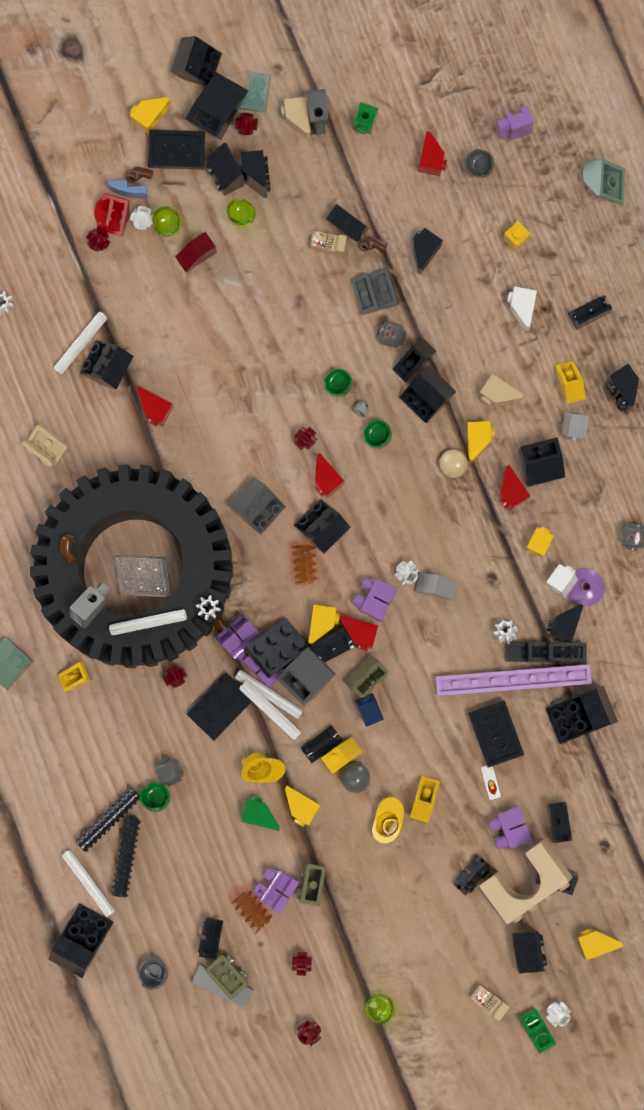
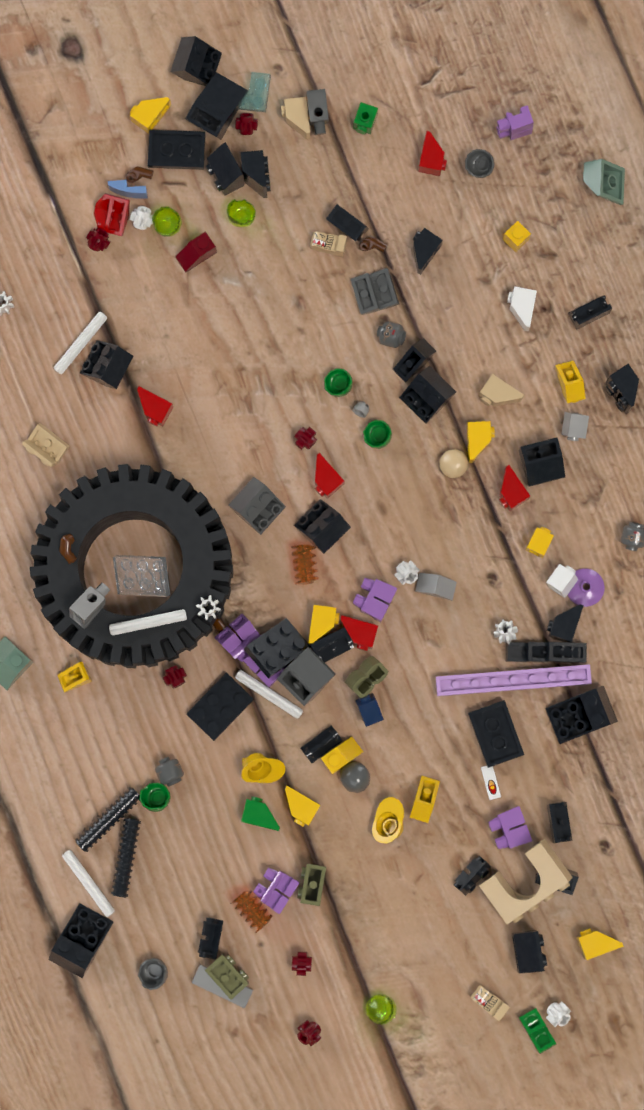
white axle [239,681,301,740] -> none

